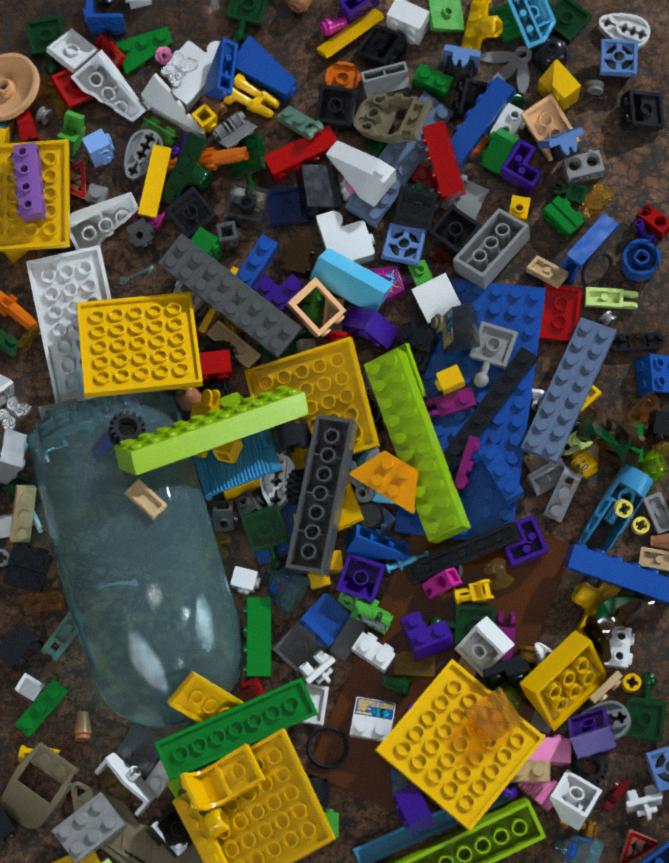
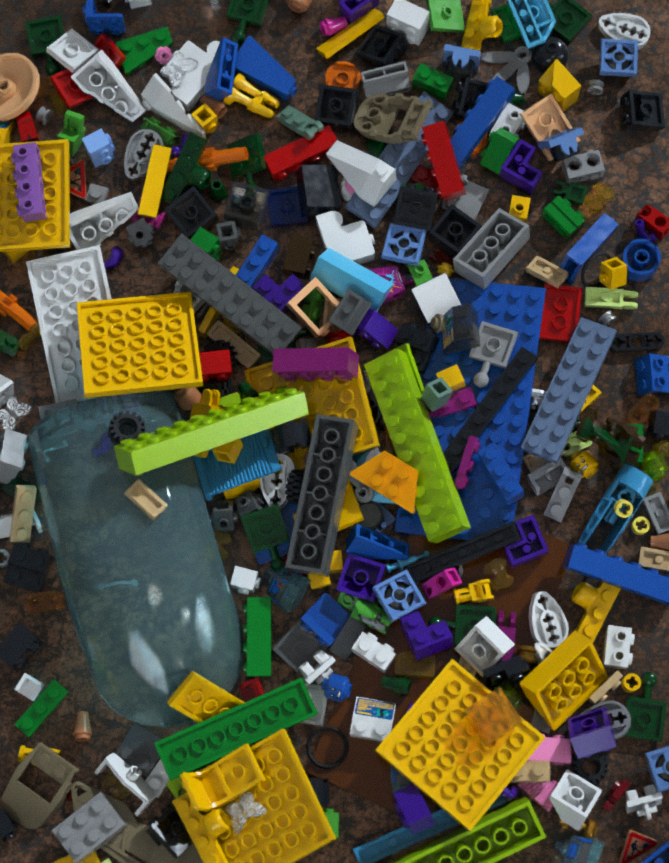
sand green plate [41,606,90,663] -> none
clear light blue hinge [120,264,156,285] -> none
light grey hinge [212,111,257,148] -> none
dark brown hips [583,594,655,663] -> none
none -> dark purple arm [104,246,123,271]
none -> dark green cone [209,179,228,201]
none -> clear animal [225,792,267,834]
none -> dark green cone [237,381,259,399]
none -> magenta brick [273,347,359,382]
none -> blue head [321,673,352,702]
none -> dark grey plate [328,289,372,336]
none -> medium blue piece [372,569,426,623]
none -> sand green brick [421,377,453,412]
none -> yellow plate [436,262,454,277]
none -> white piece [528,591,569,648]
none -> yellow brick [599,257,628,290]

